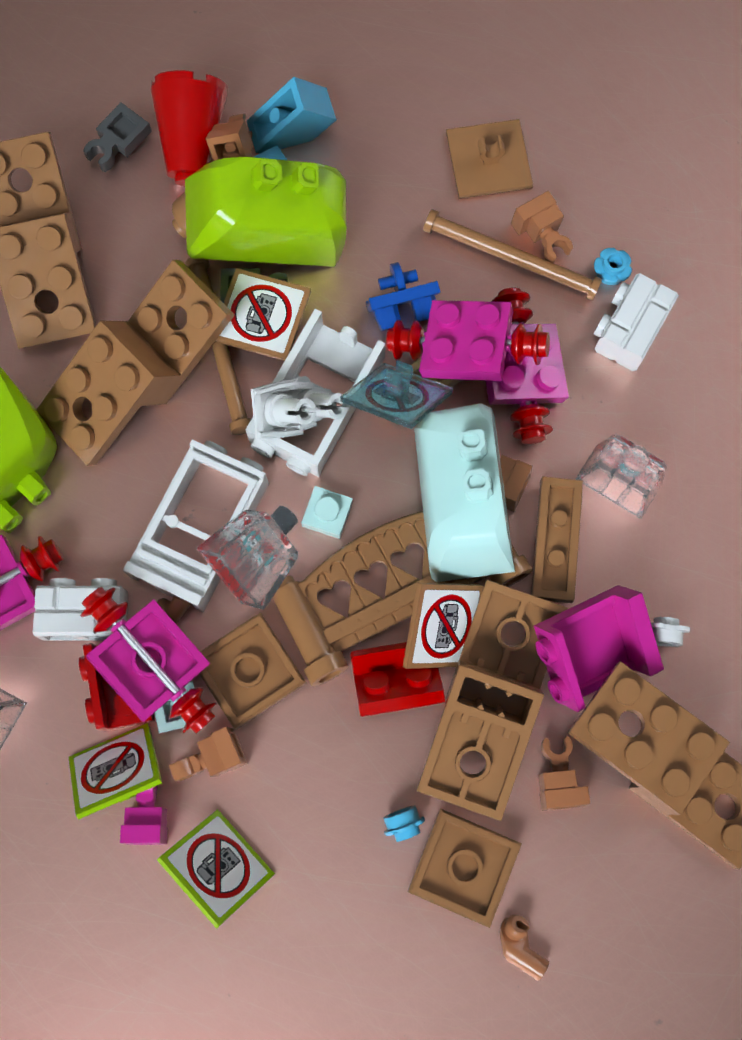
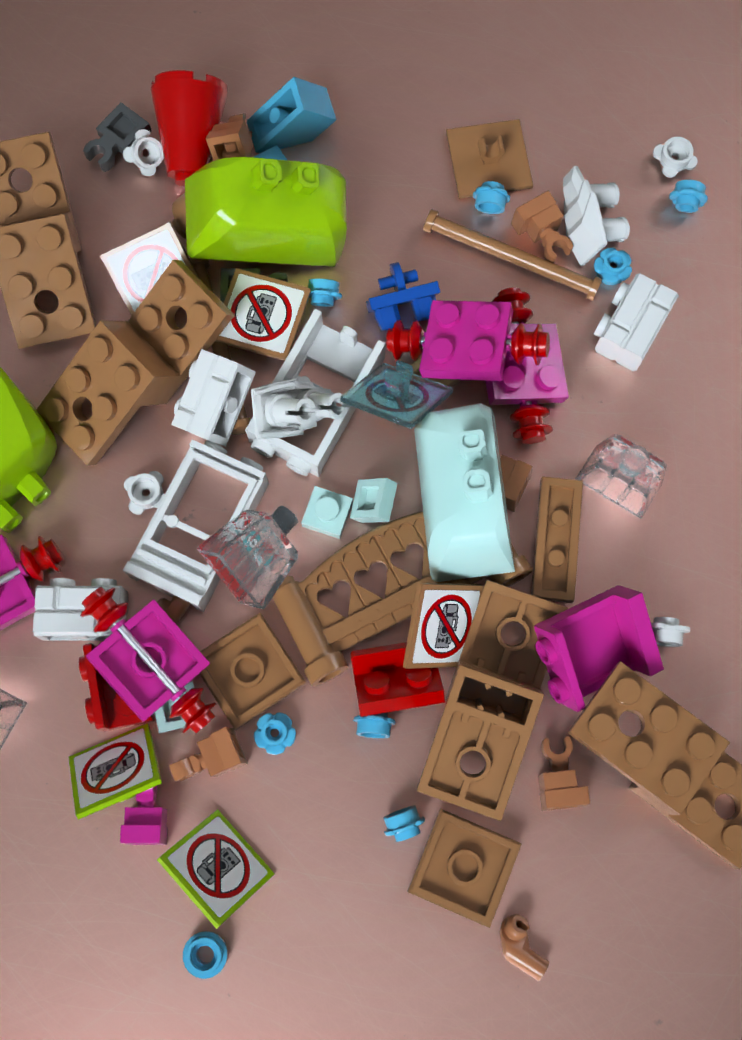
none -> piece [100,222,199,316]
none -> white plate [123,129,164,176]
none -> white plate [124,471,165,515]
none -> white brick [171,349,256,447]
none -> medium azure plate [183,931,228,979]
none -> medium azure plate [254,712,296,755]
none -> medium azure plate [308,279,342,307]
none -> light aqua plate [350,478,398,523]
none -> medium azure plate [353,712,396,739]
none -> medium azure plate [473,181,511,214]
none -> white connector [563,166,630,266]
none -> white plate [653,137,698,178]
none -> medium azure plate [669,180,708,213]

